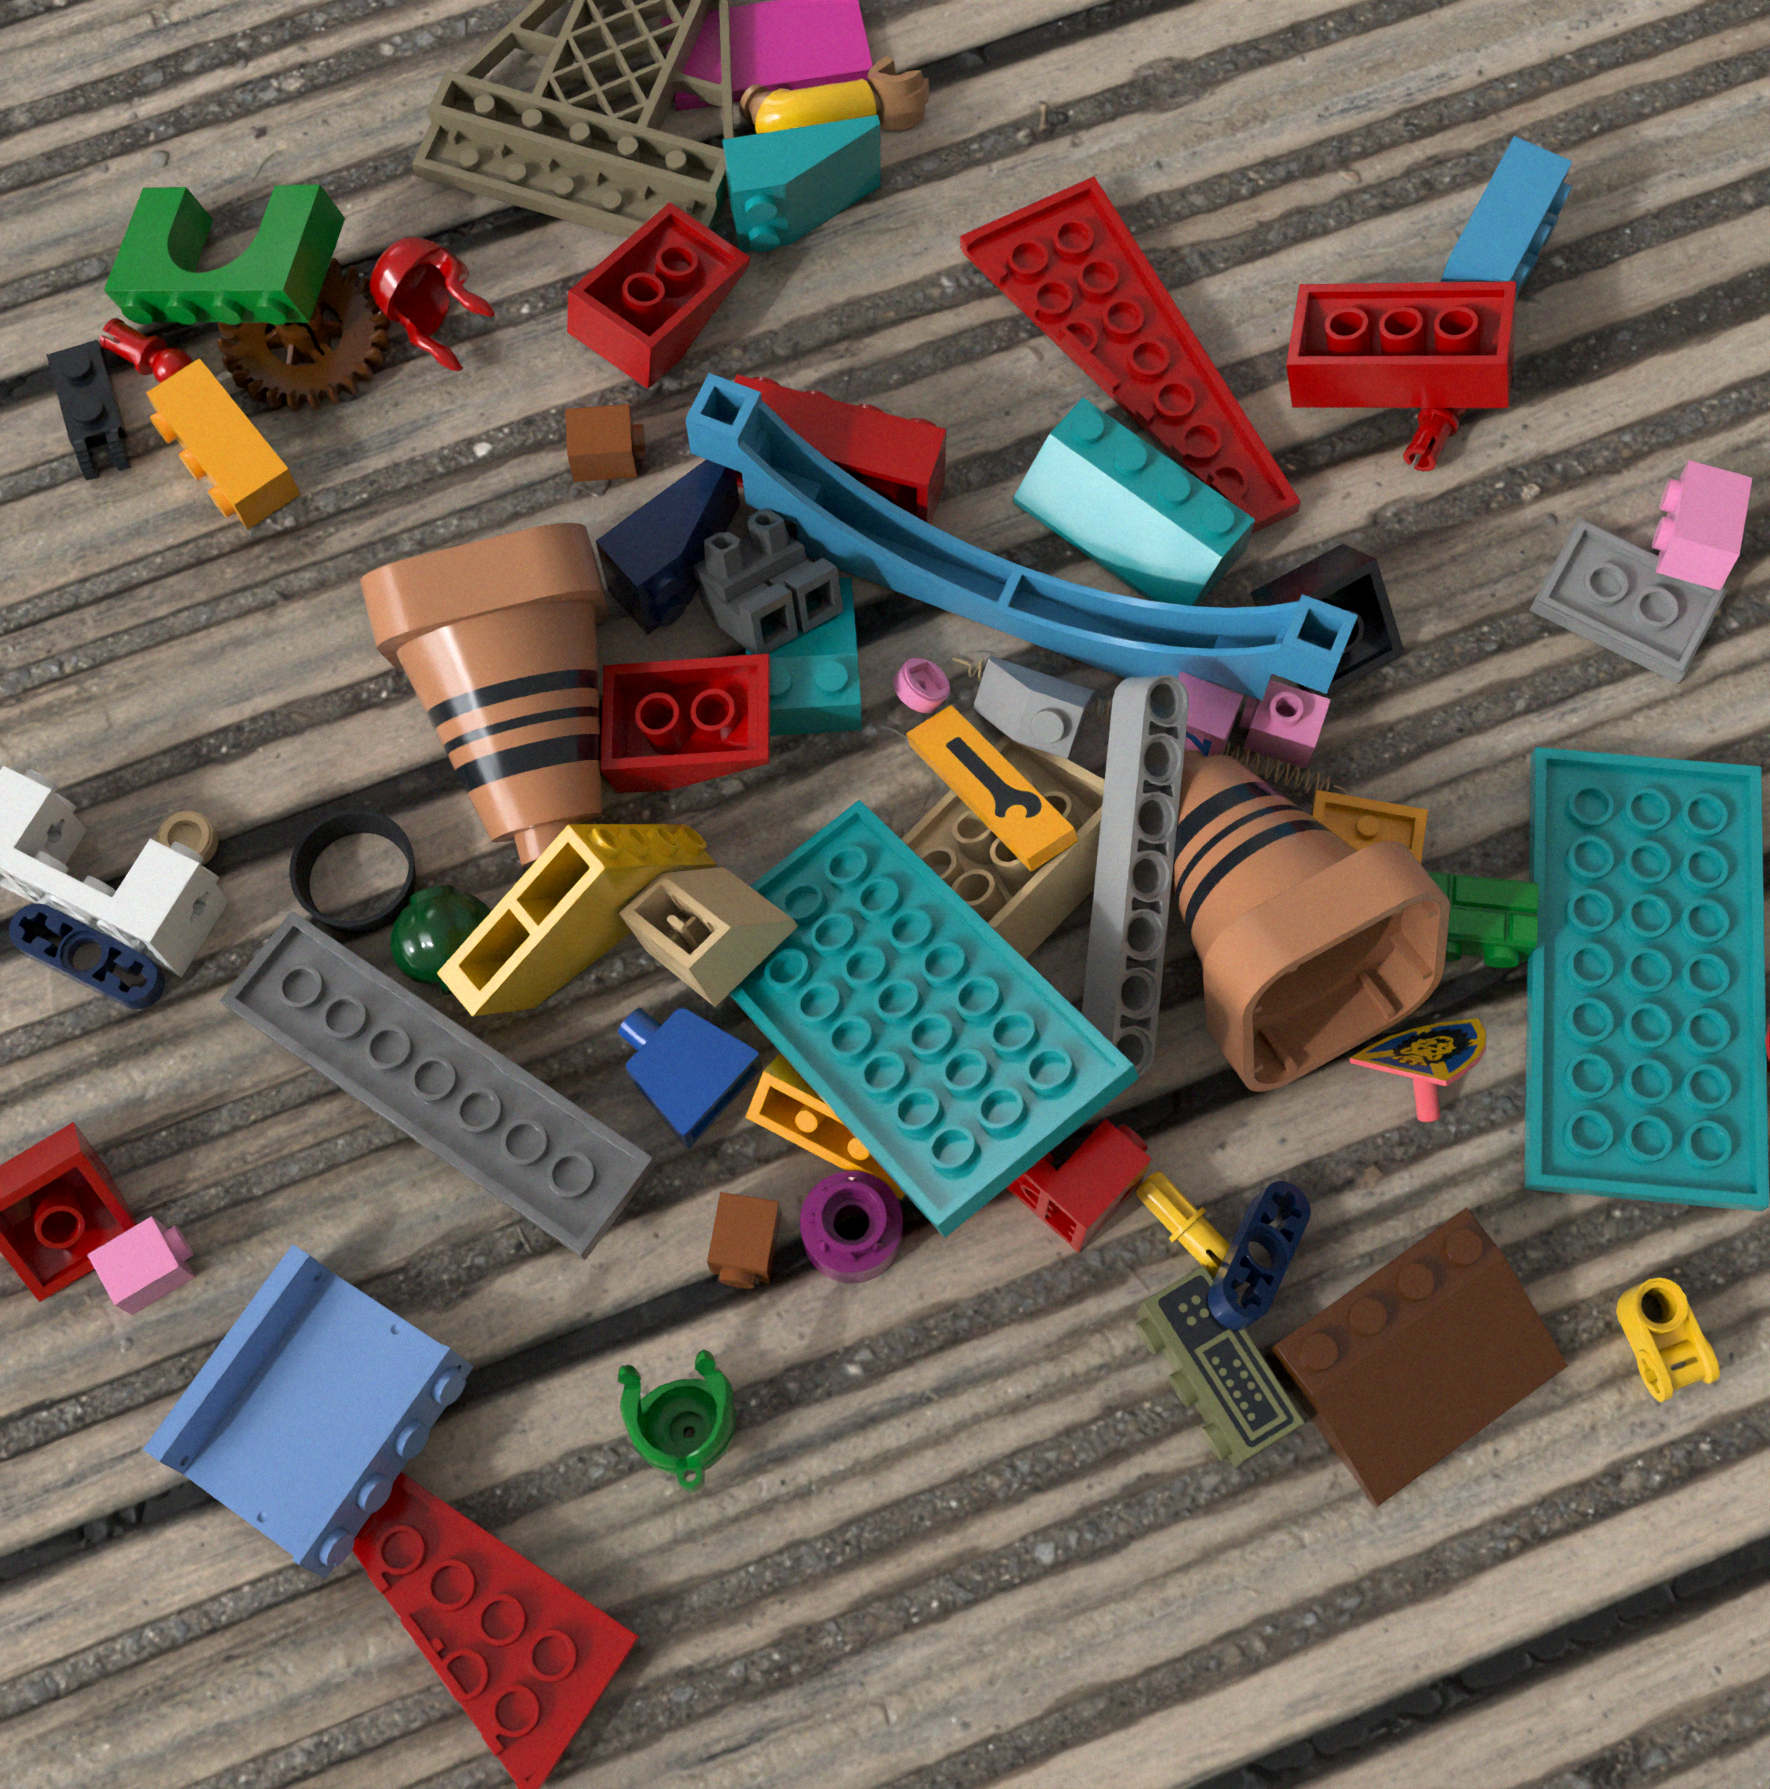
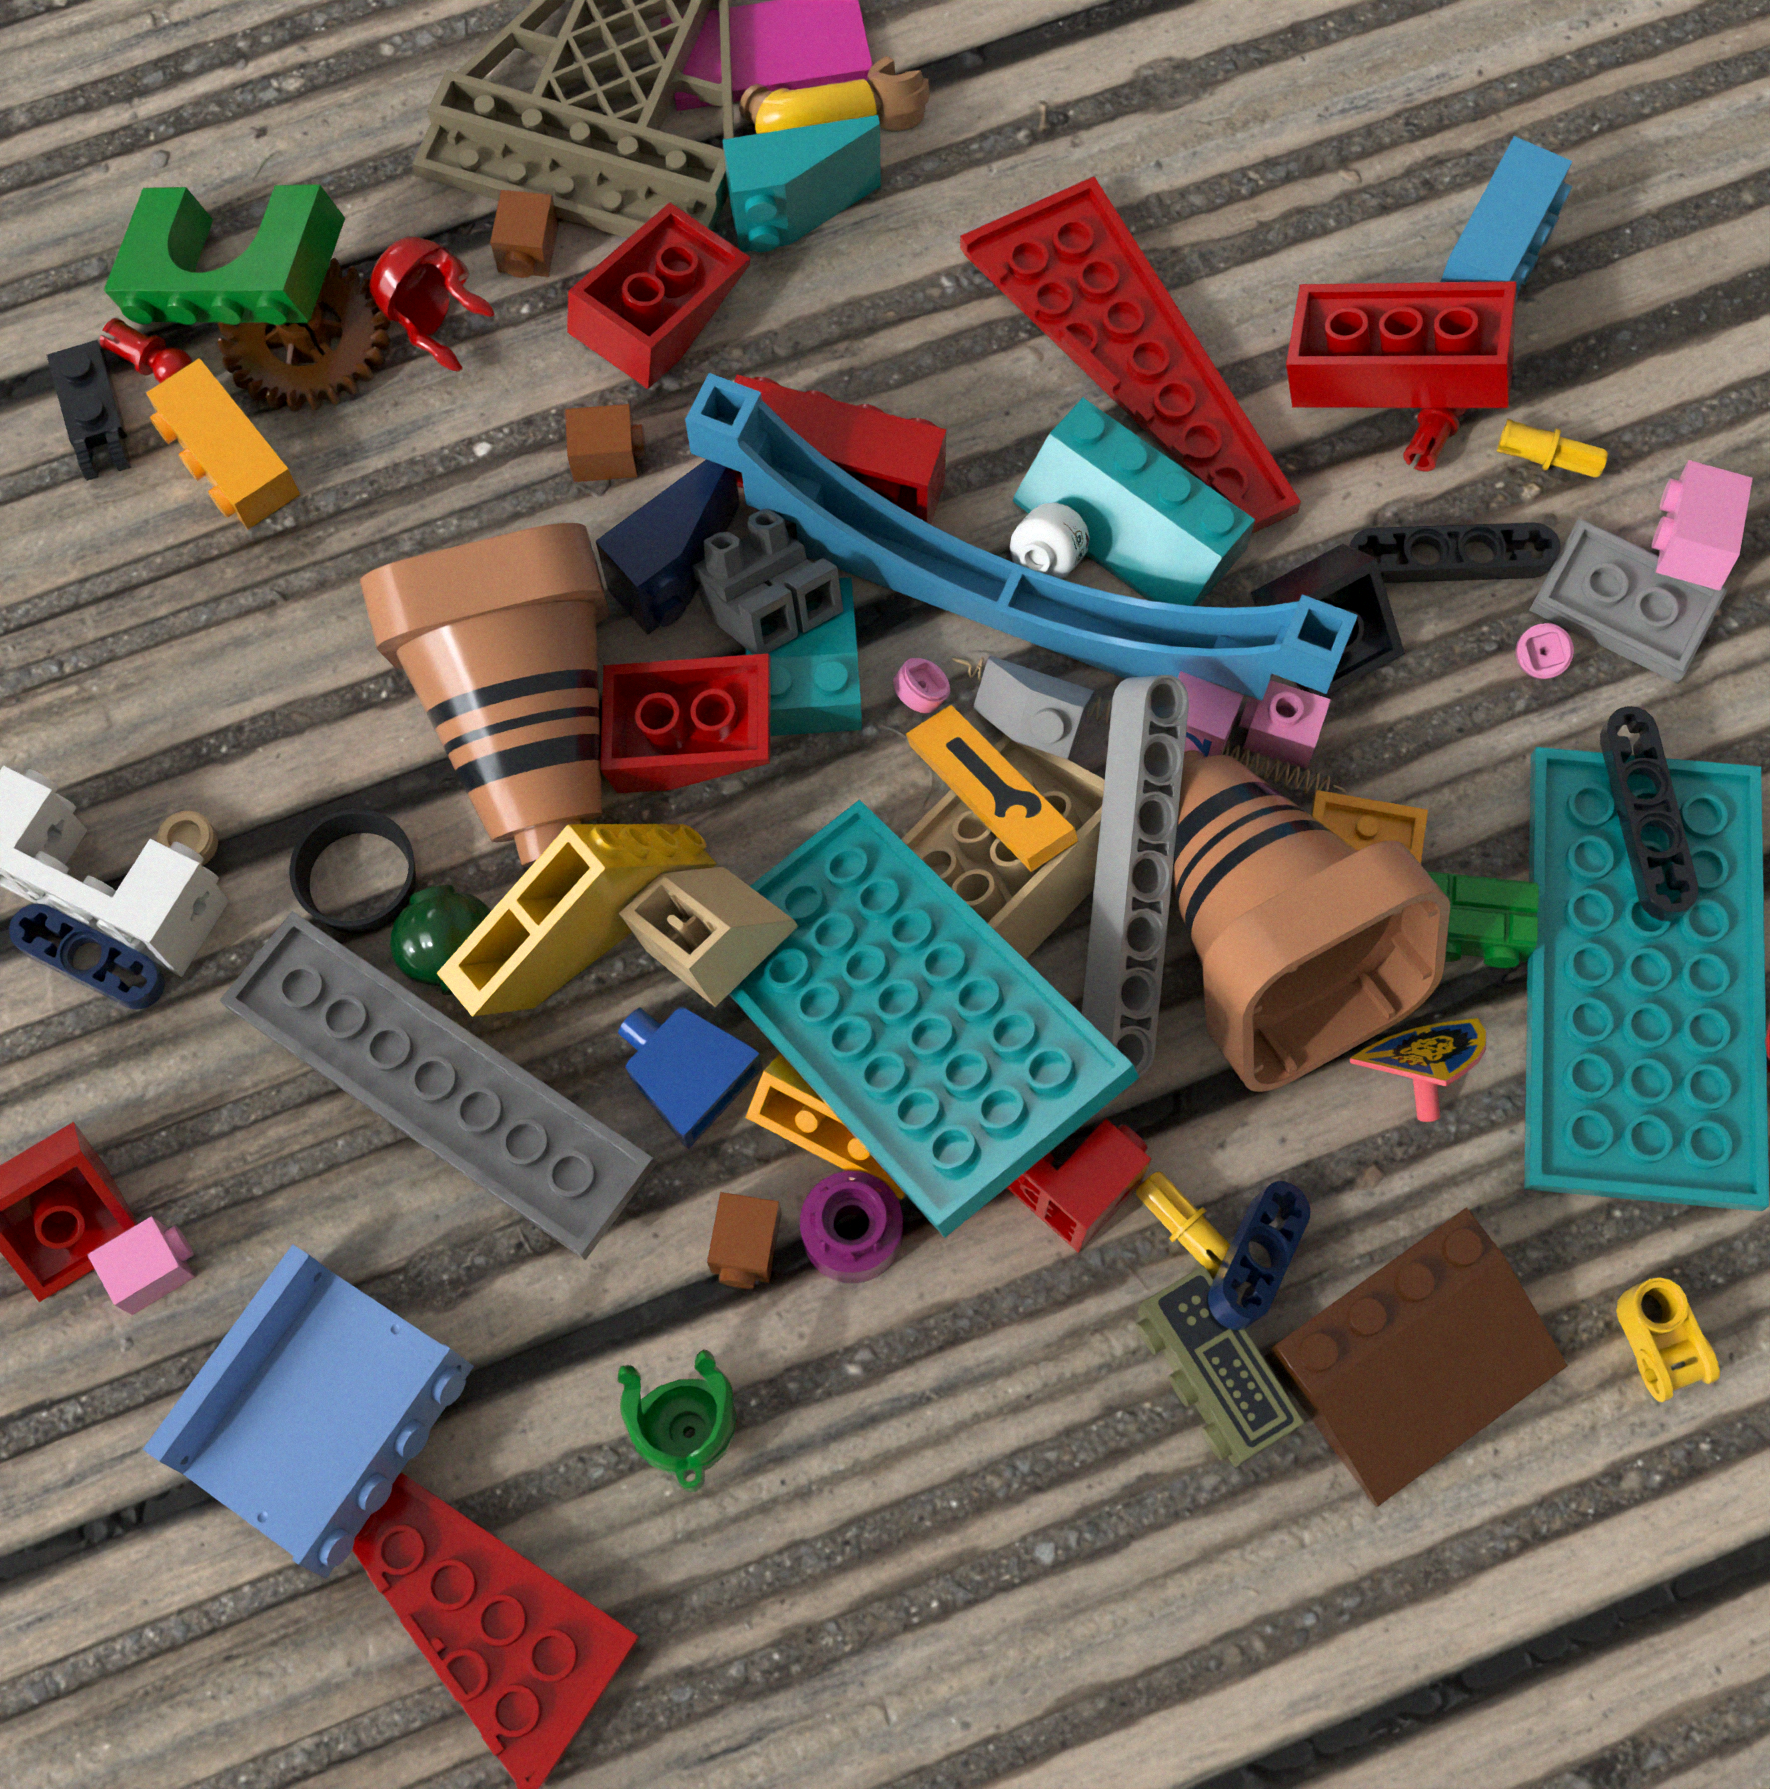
none -> dark orange brick [490,190,559,278]
none -> white head [1010,503,1090,579]
none -> black beam [1349,522,1561,583]
none -> yellow axle [1496,419,1608,478]
none -> bright pink tile [1515,623,1574,679]
none -> black beam [1600,706,1699,921]

